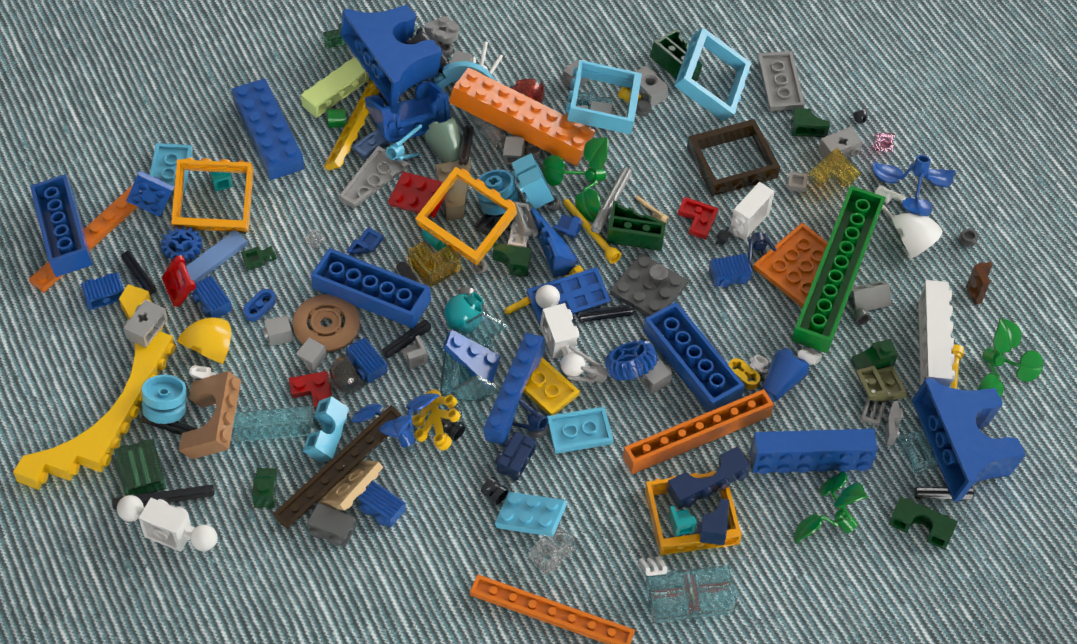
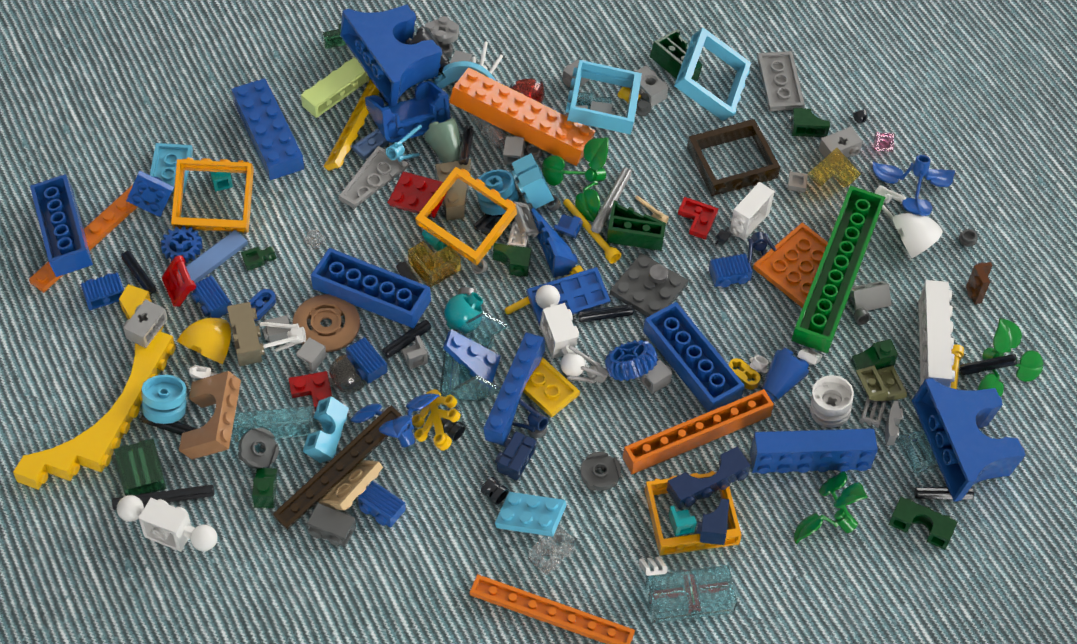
green brick [327,108,346,128] -> none
blue slope [347,227,384,254] -> none
medium azure plate [547,407,614,454] -> none
none -> dark tan wedge [227,302,265,366]
none -> dark grey plate [238,428,279,469]
none -> white plant [259,322,306,352]
none -> dark grey plate [580,452,621,491]
none -> white wheel [810,375,854,428]
none -> black axle [960,354,1018,375]

